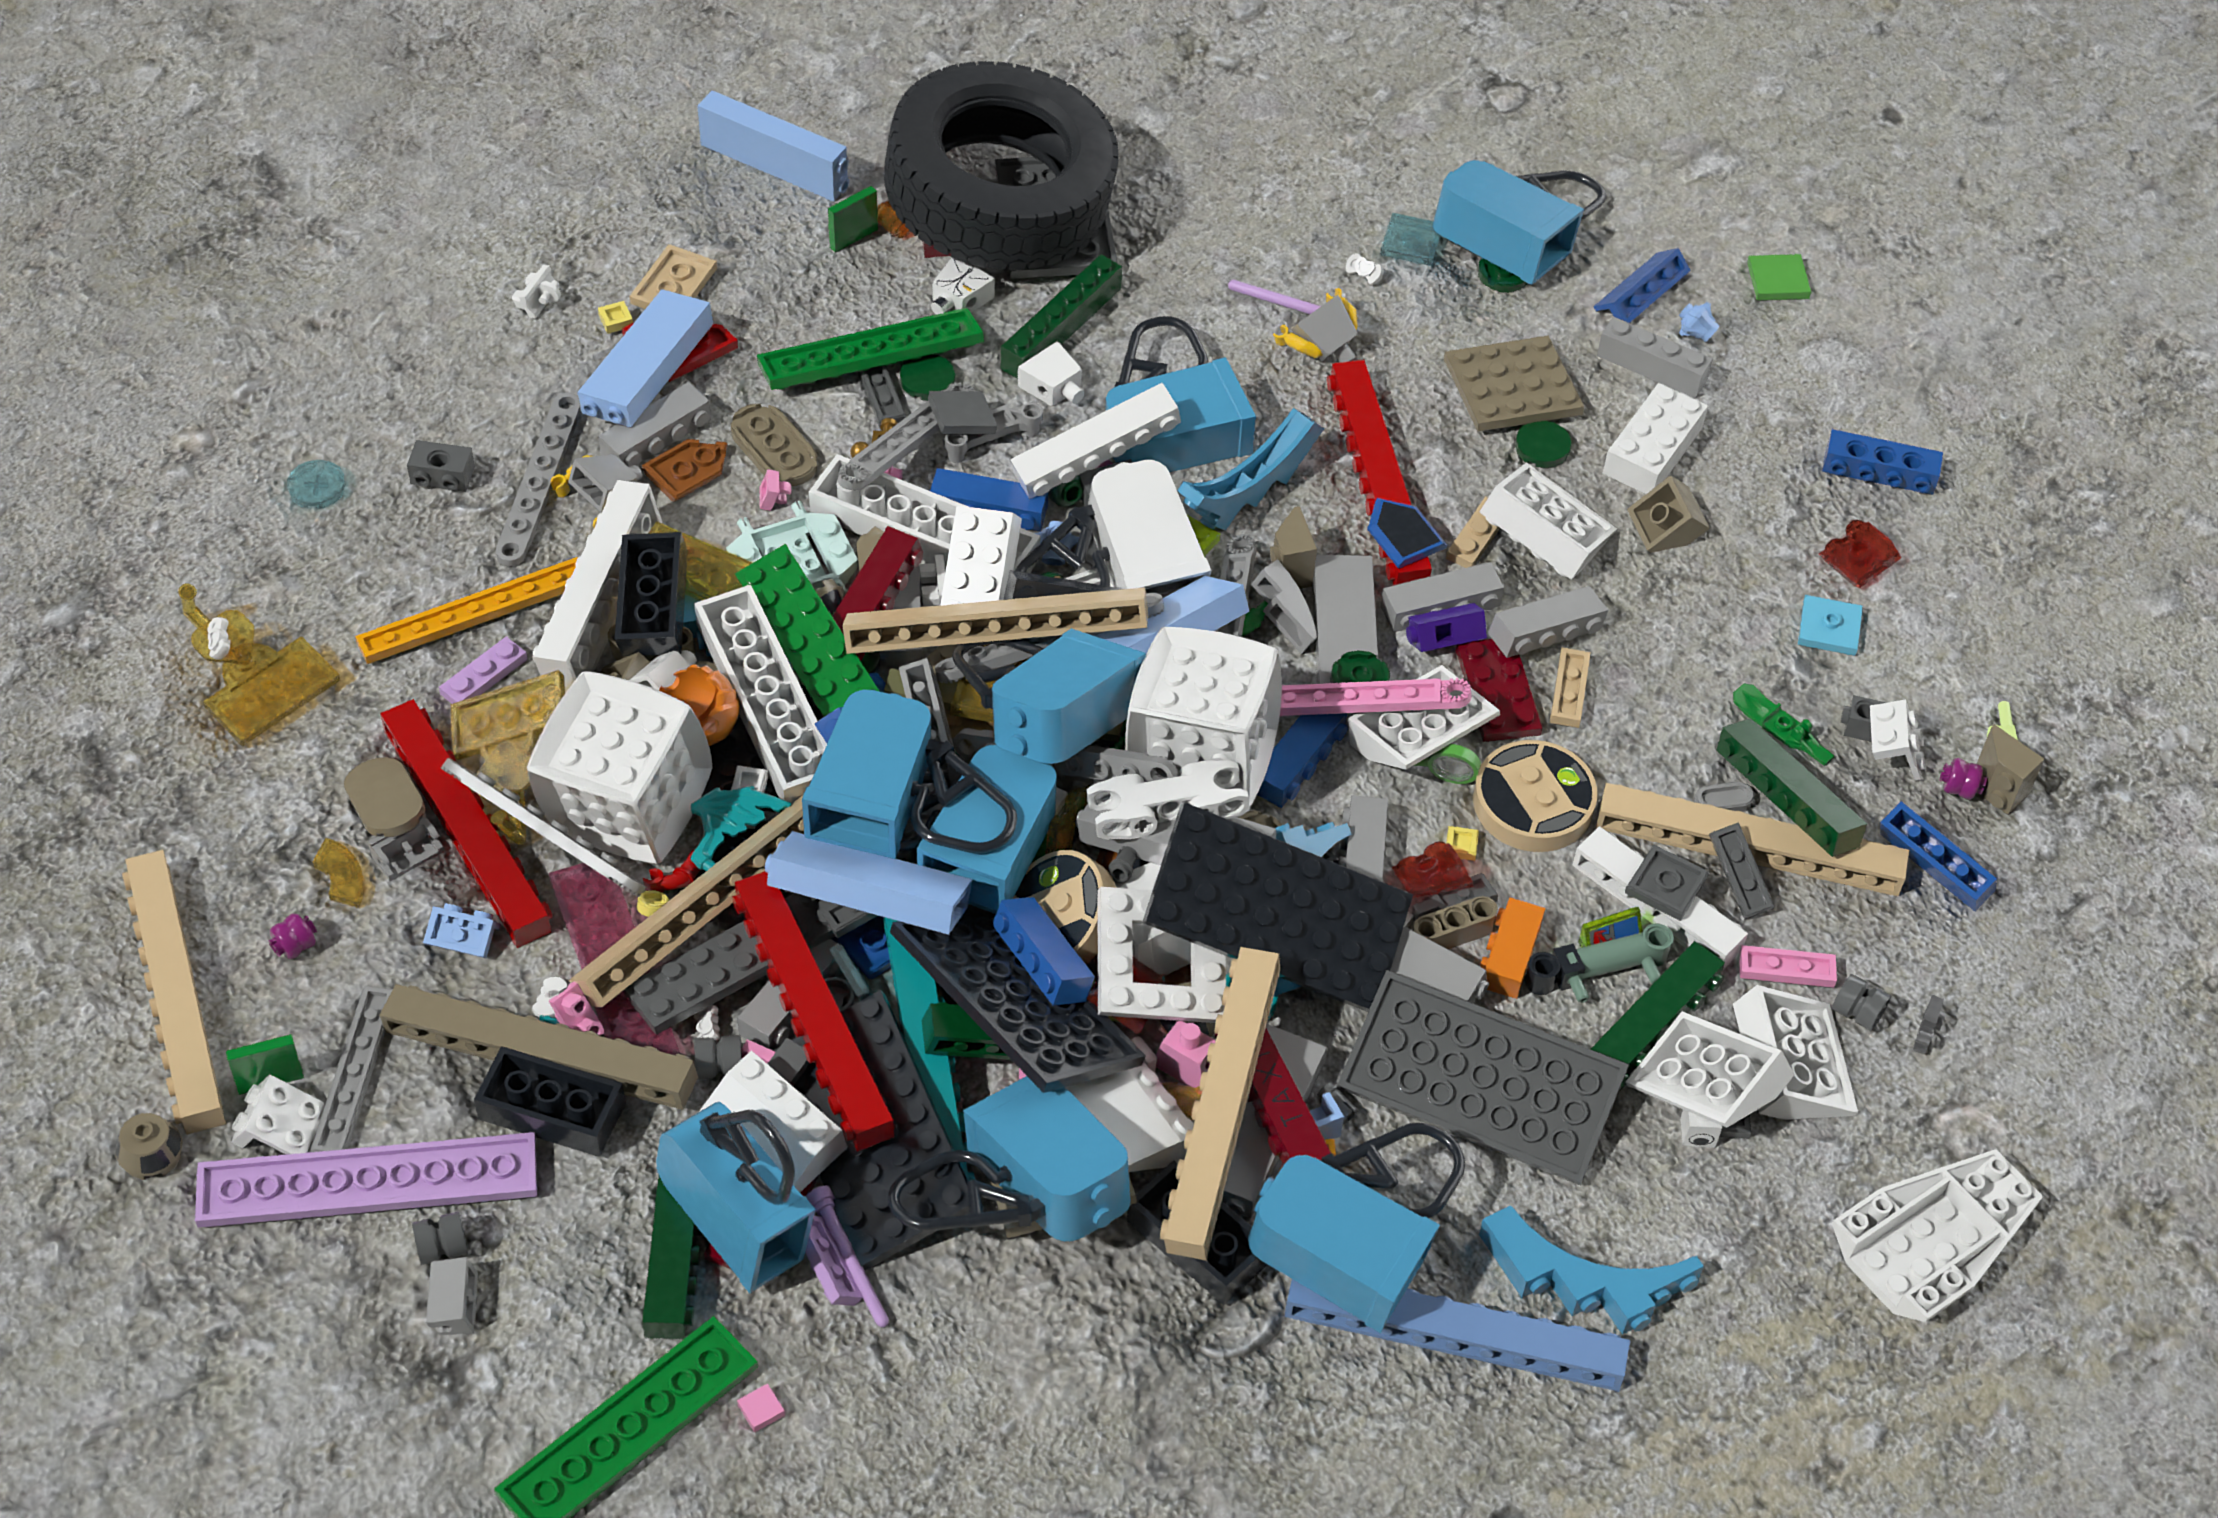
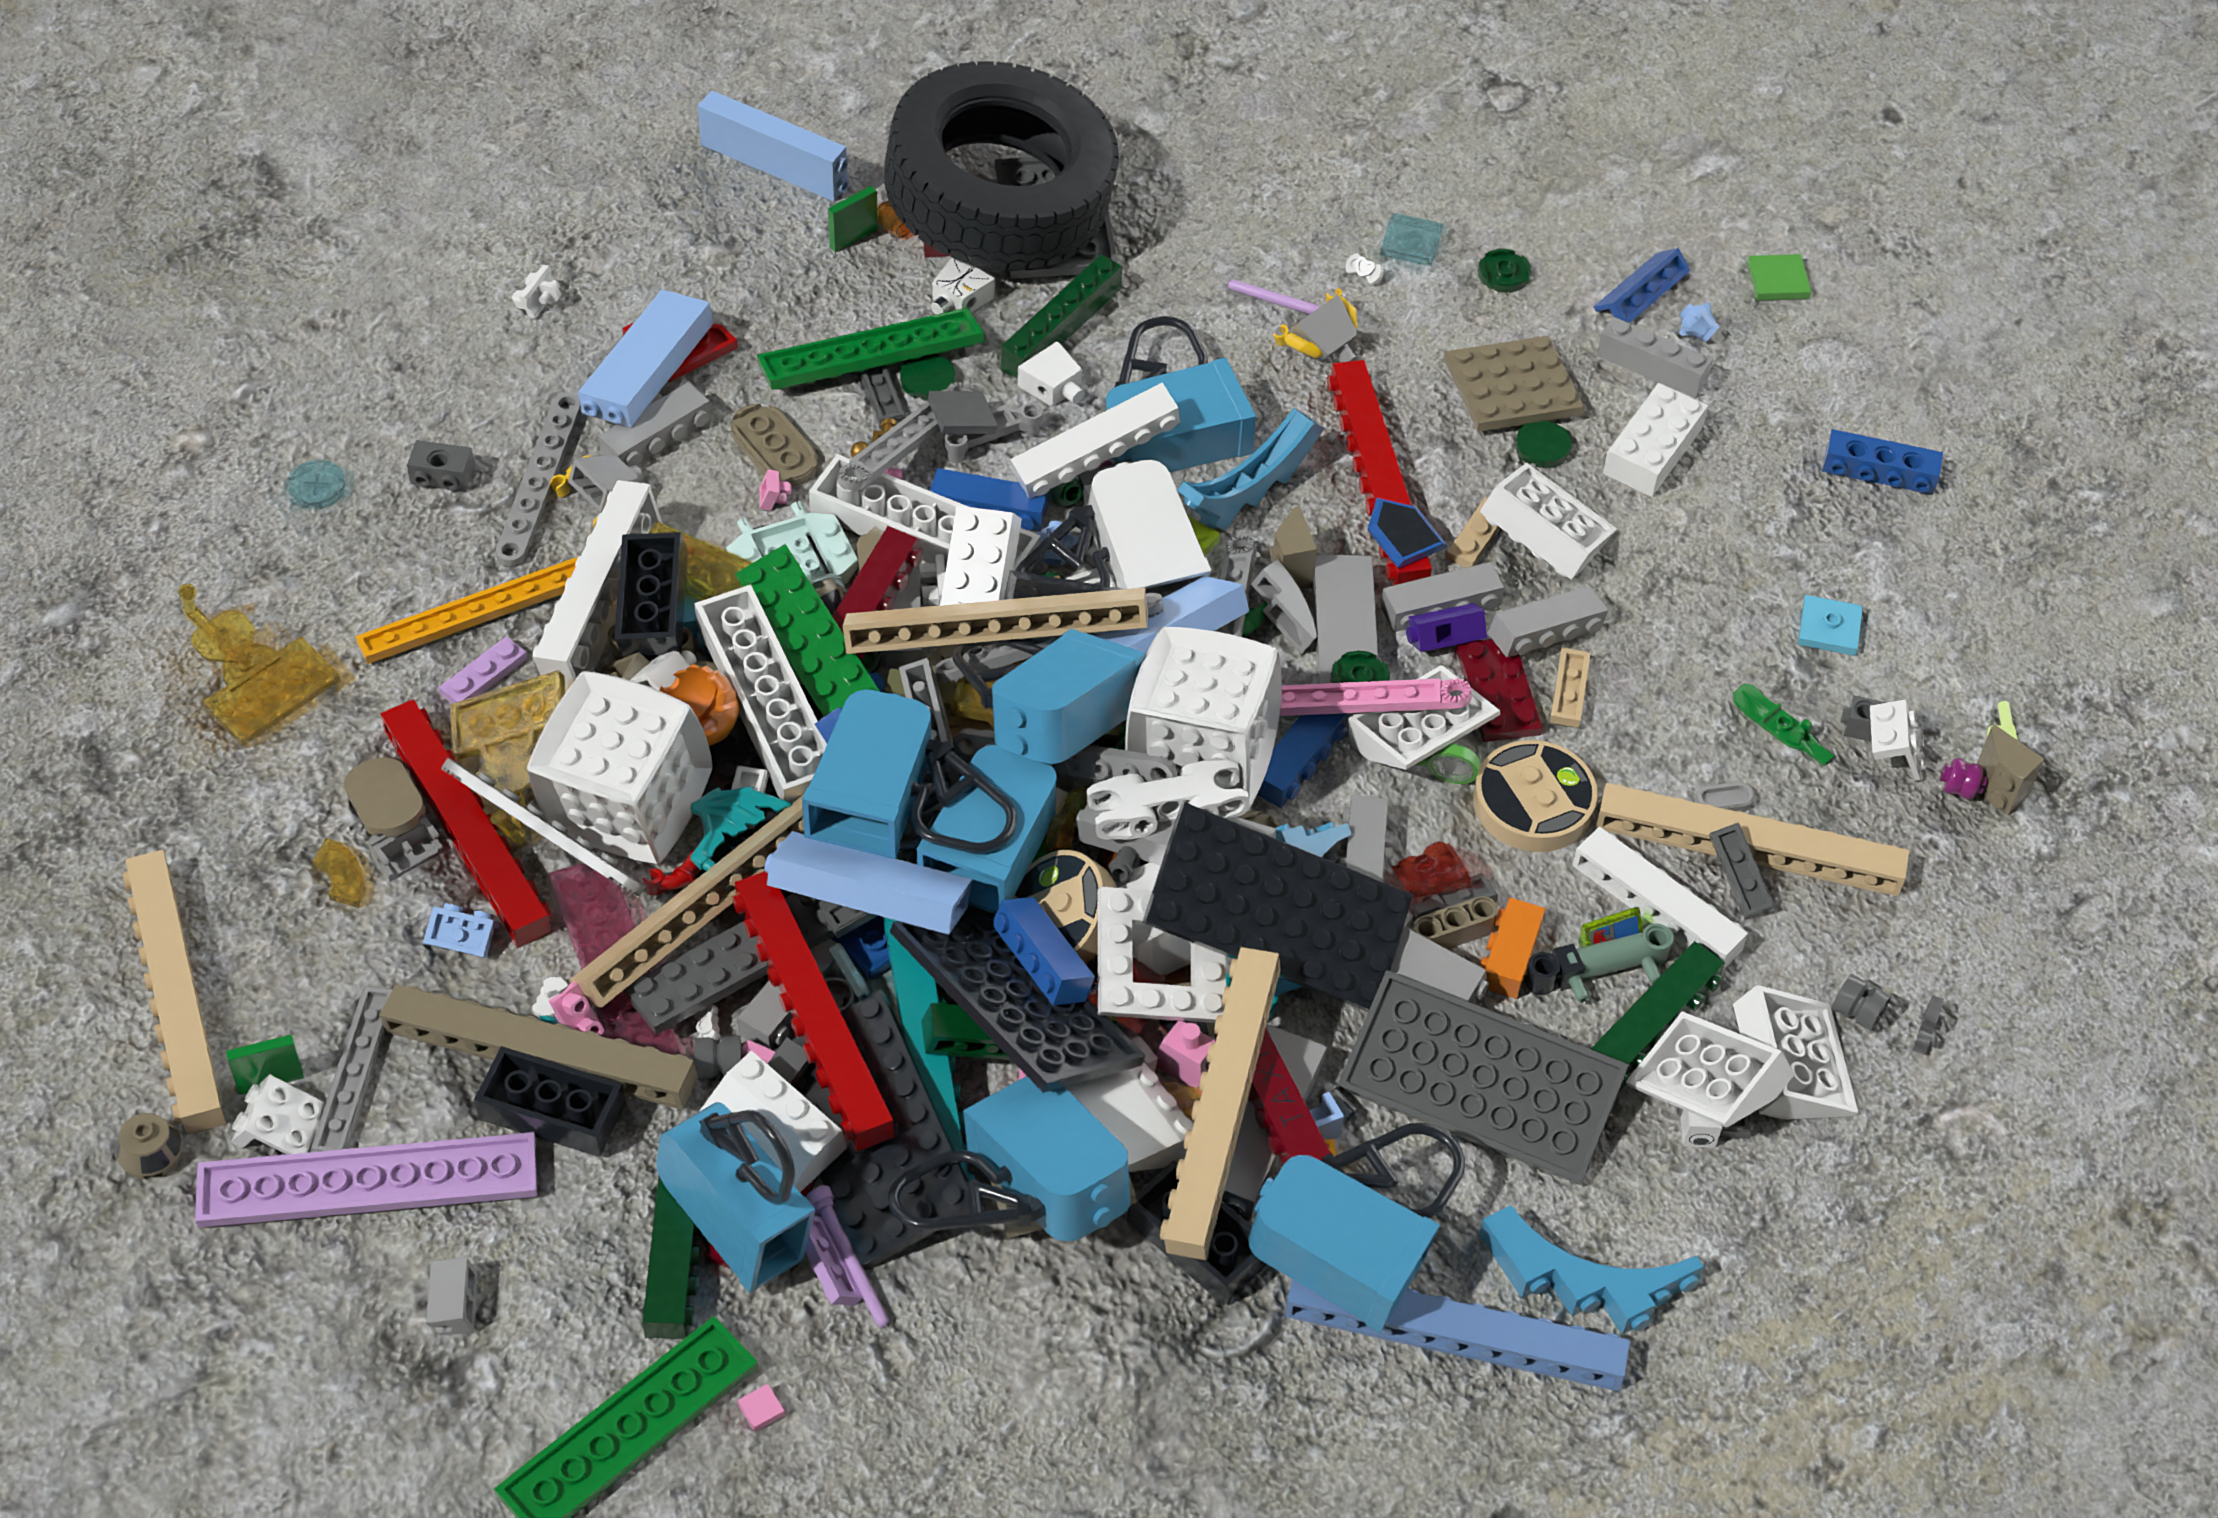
white piece [208,617,230,660] -> none
magenta piece [268,913,317,960] -> none
dark grey wheel [412,1211,468,1265] -> none
light yellow plate [598,301,633,334] -> none
tan plate [629,244,717,309] -> none
light yellow tile [637,891,669,917] -> none
dark orange tile [642,439,728,502] -> none
dark azure piece [1433,160,1606,285] -> none
light yellow tile [1445,826,1479,861] -> none
dark grey tile [1625,845,1709,921] -> none
dark tan slope [1627,475,1710,553] -> none
dark green brick [1716,718,1867,857] -> none
bright pink plate [1739,945,1837,988] -> none
clear red slope [1819,520,1902,588] -> none
white wedge [1832,1149,2043,1322] -> none
blue brick [1880,801,1997,912] -> none

